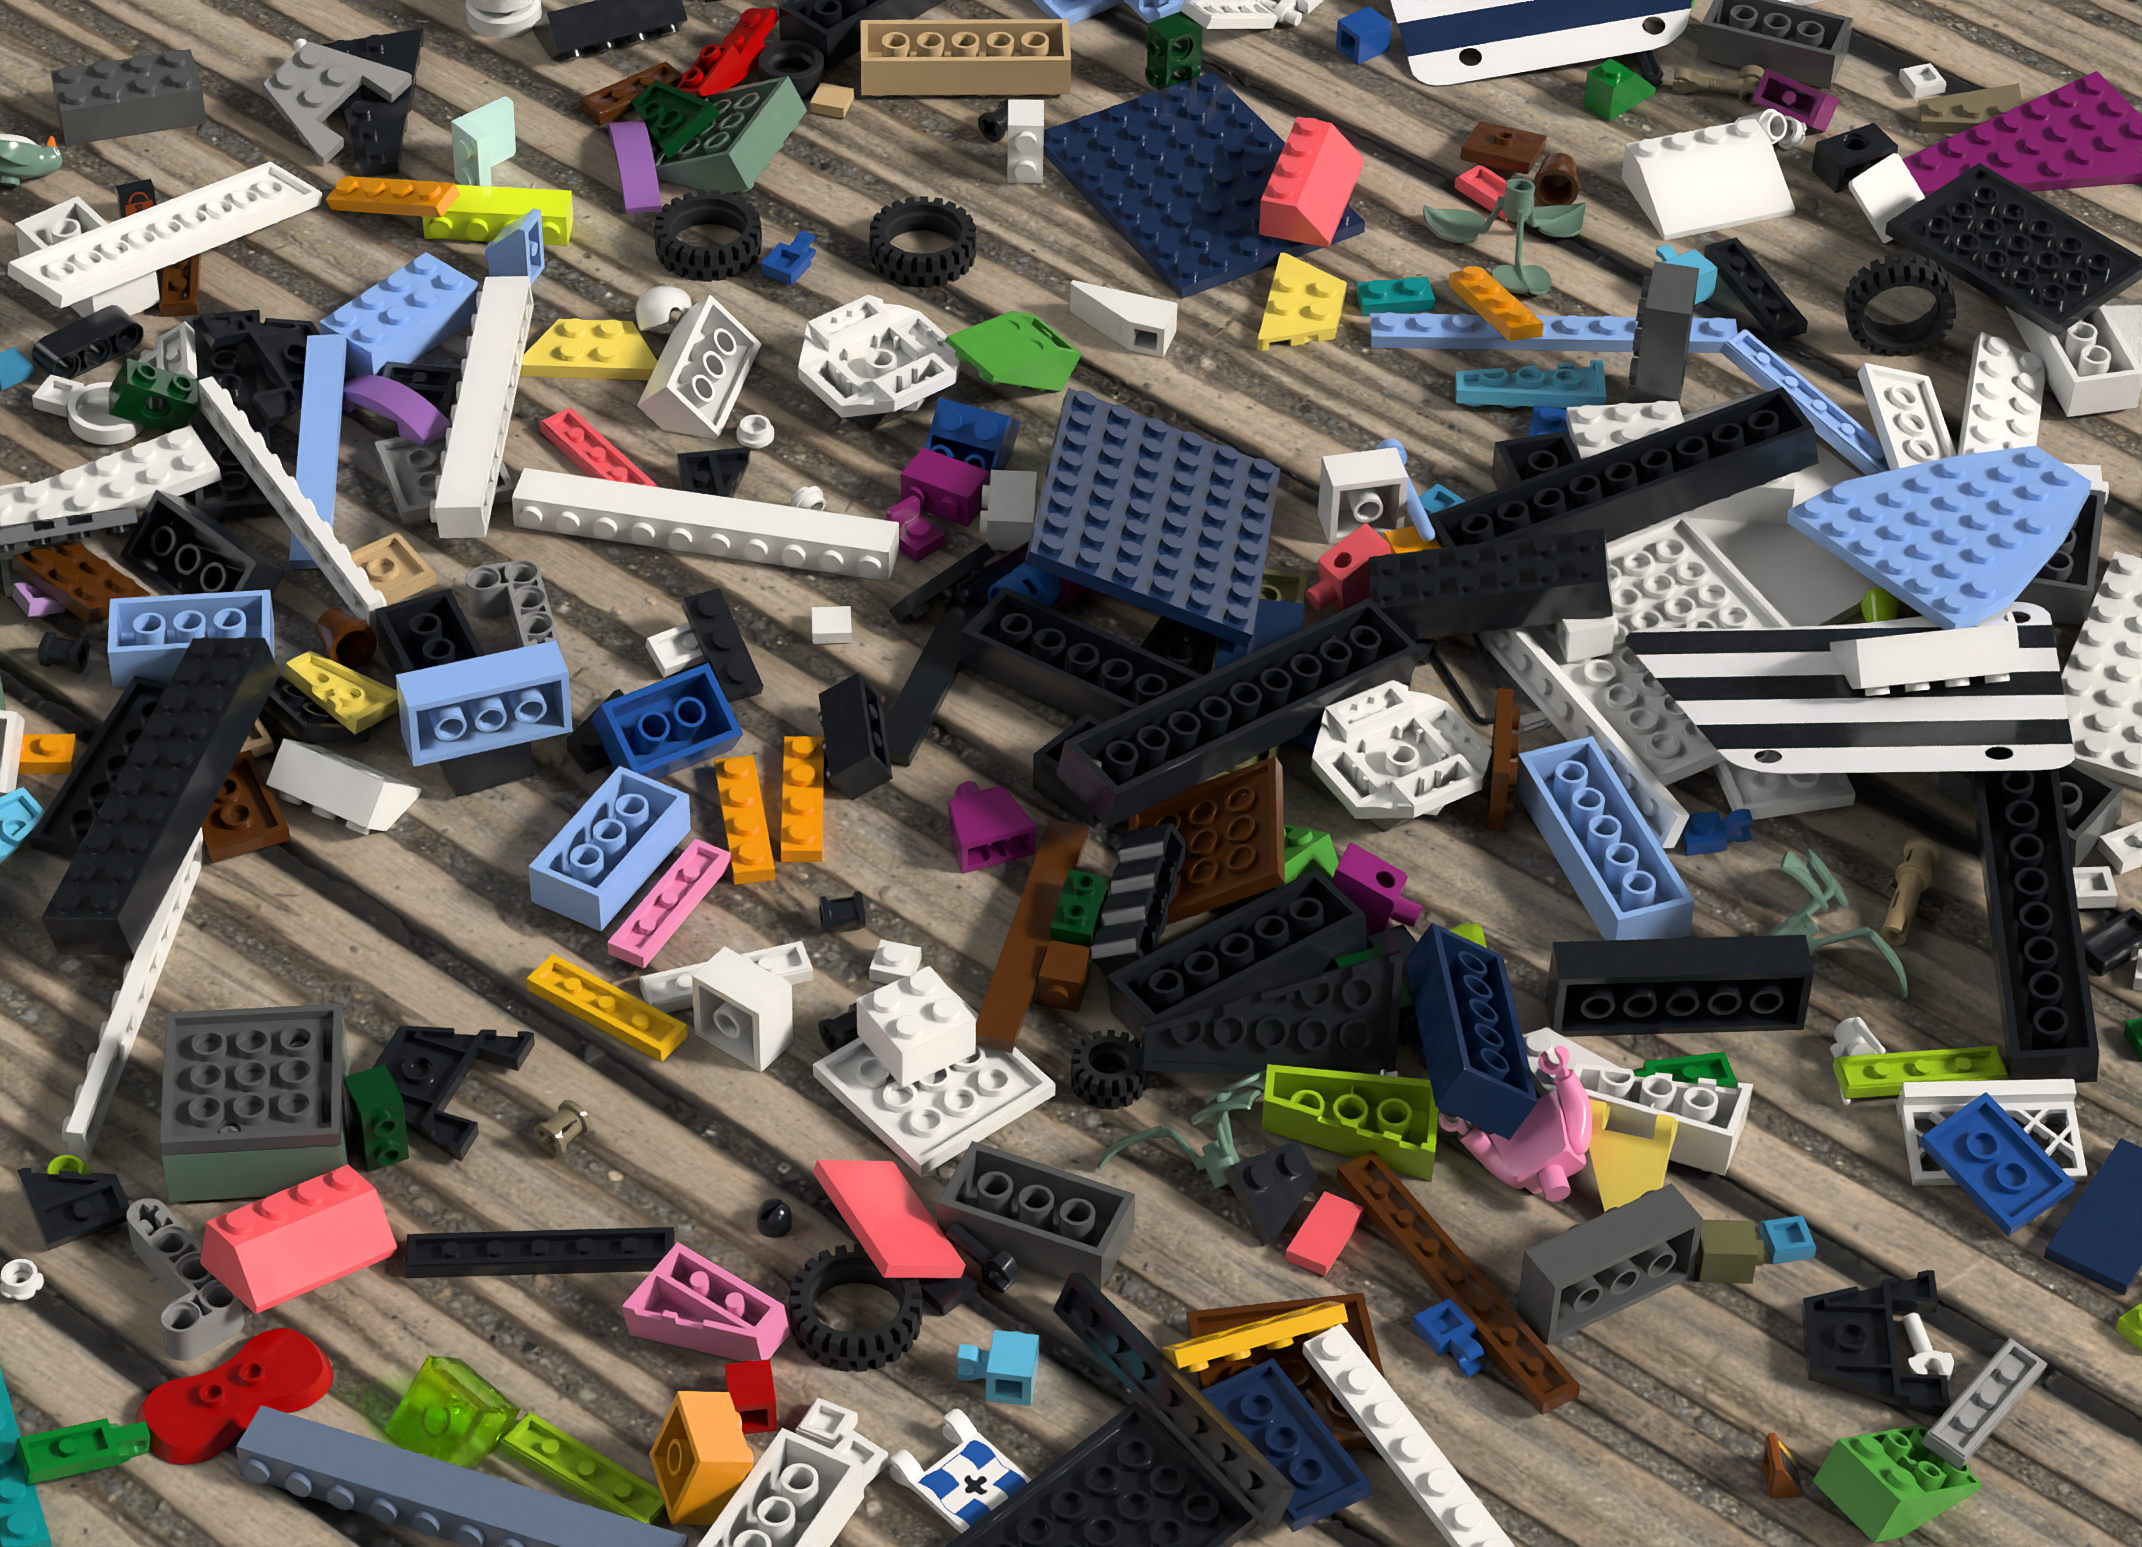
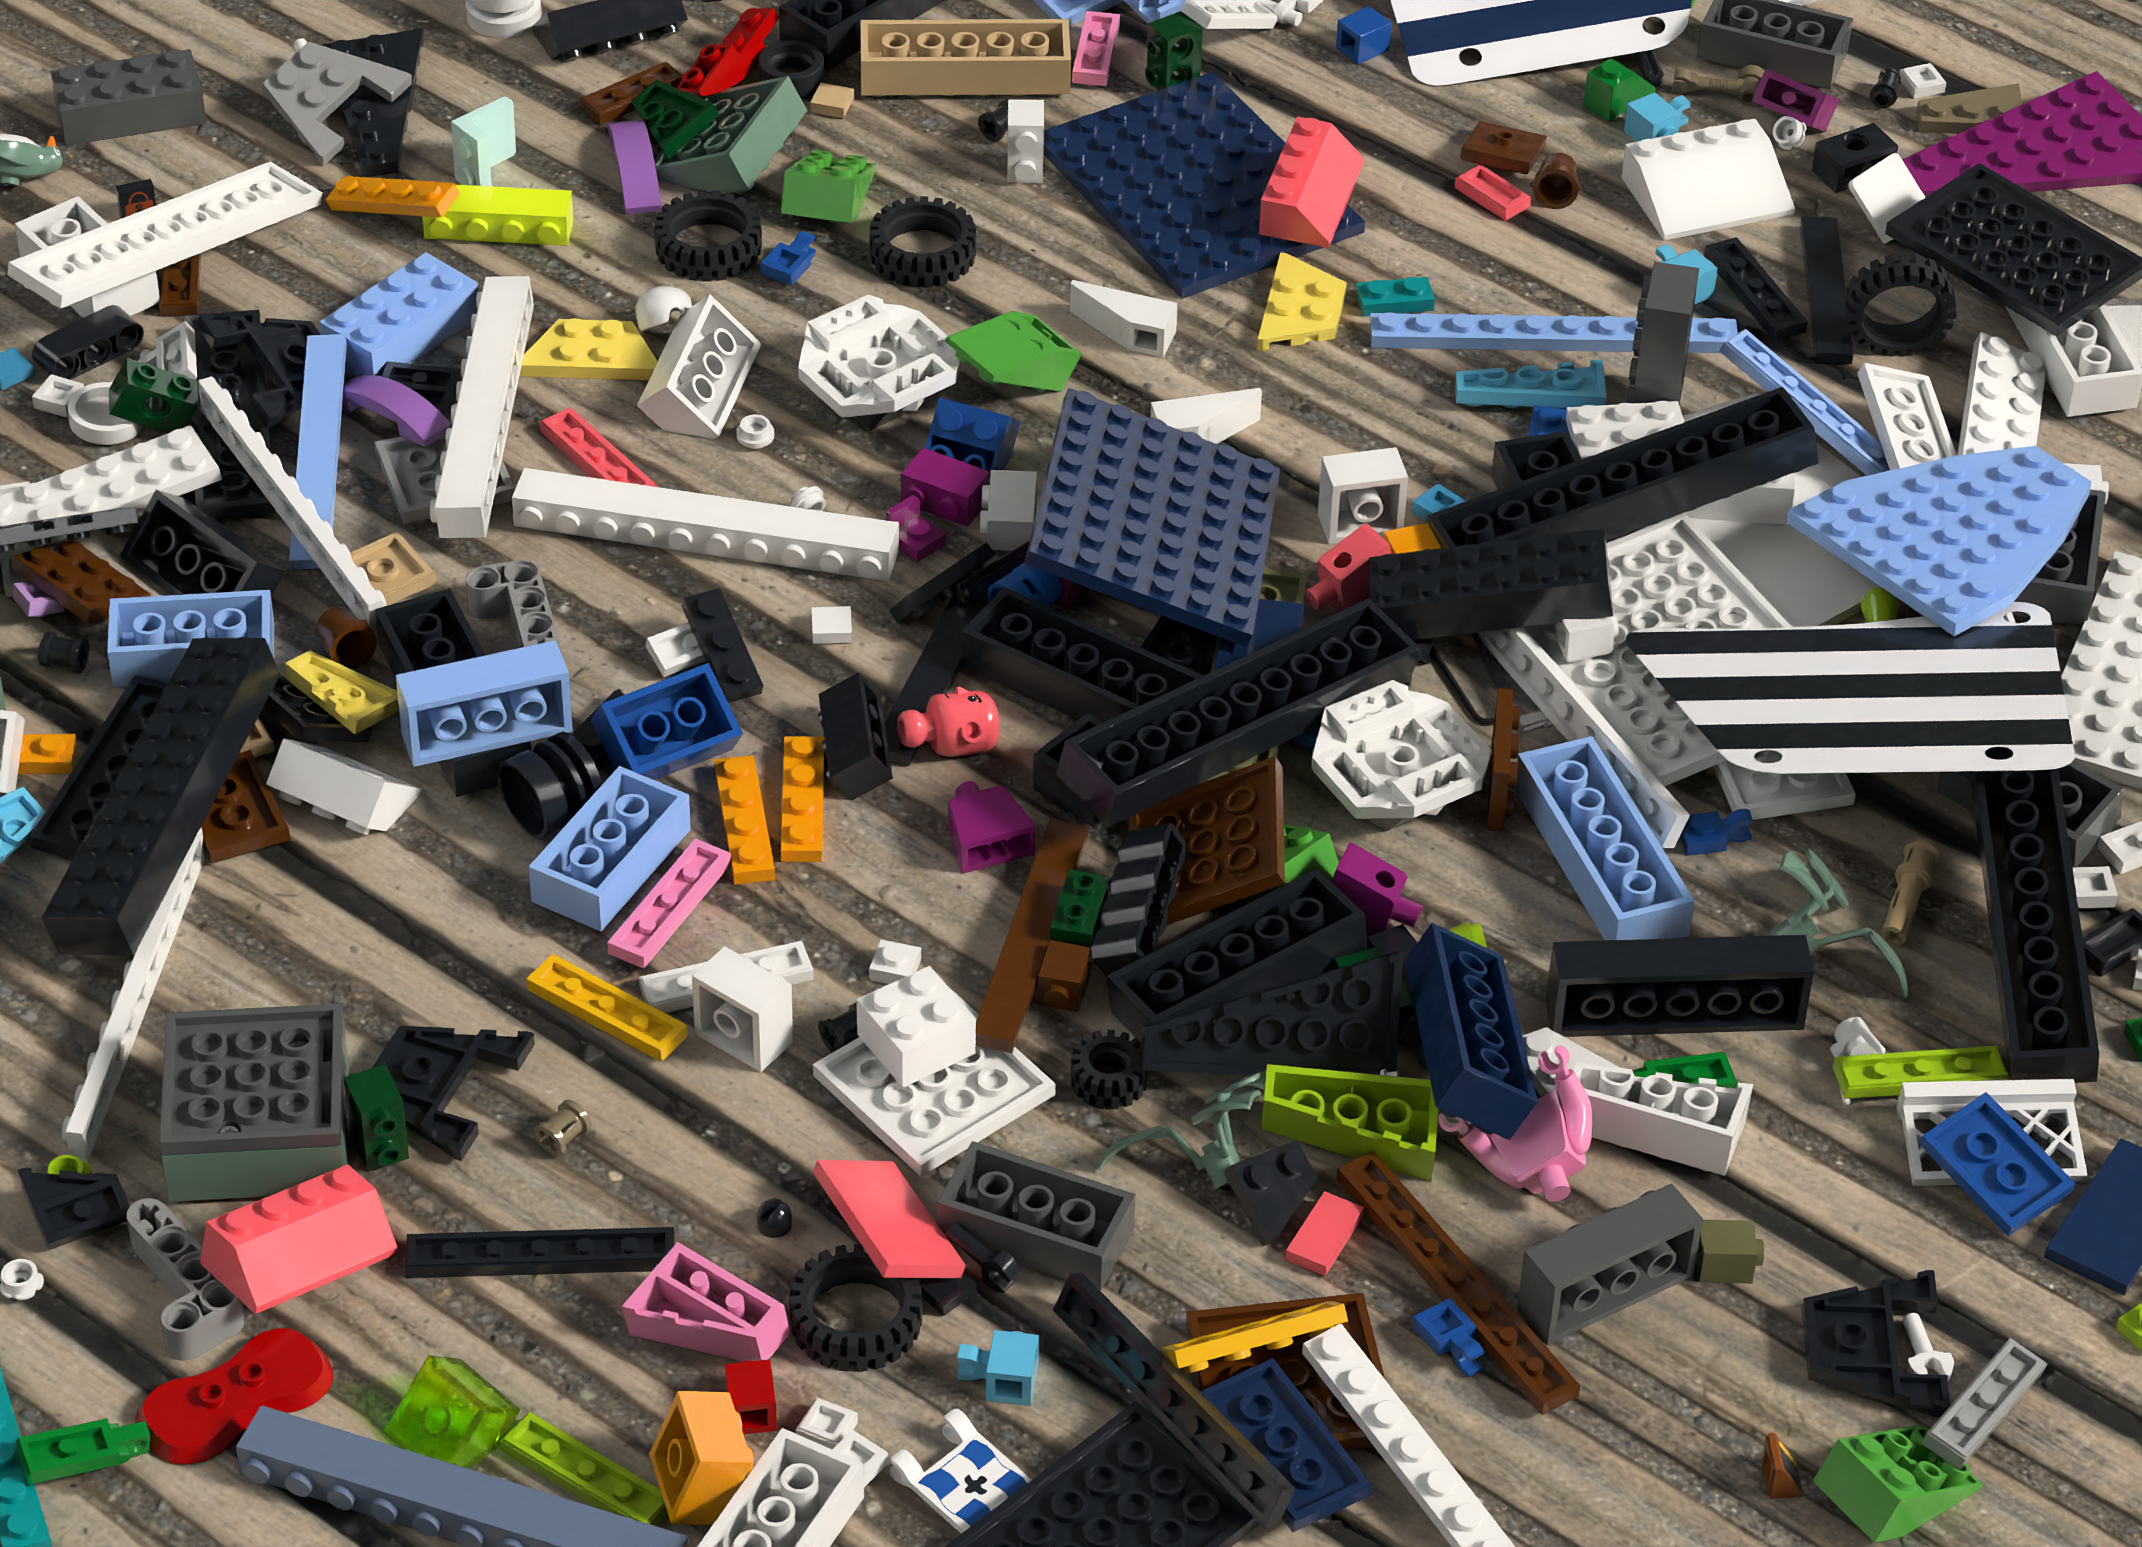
light blue slope [485,208,545,285] -> none
black wing [677,447,750,498] -> none
black bush [818,891,866,933] -> none
light blue piece [1375,439,1435,542] -> none
sand green plant [1423,178,1586,295] -> none
light orange plate [1449,266,1543,341] -> none
light yellow flag [1589,1100,1679,1212] -> none
white cone [1735,109,1787,144] -> none
dark azure tile [1759,1215,1816,1265] -> none
white slope [1830,623,2022,696] -> none
none -> black wheel [497,731,602,839]
none -> bright green slope [781,150,876,223]
none -> coral piece [897,686,999,757]
none -> bright pink plate [1072,11,1120,86]
none -> white slope [1150,388,1262,444]
none -> medium azure brick [1624,92,1691,142]
none -> black tile [1800,216,1854,364]
none -> black pin [1870,68,1901,108]

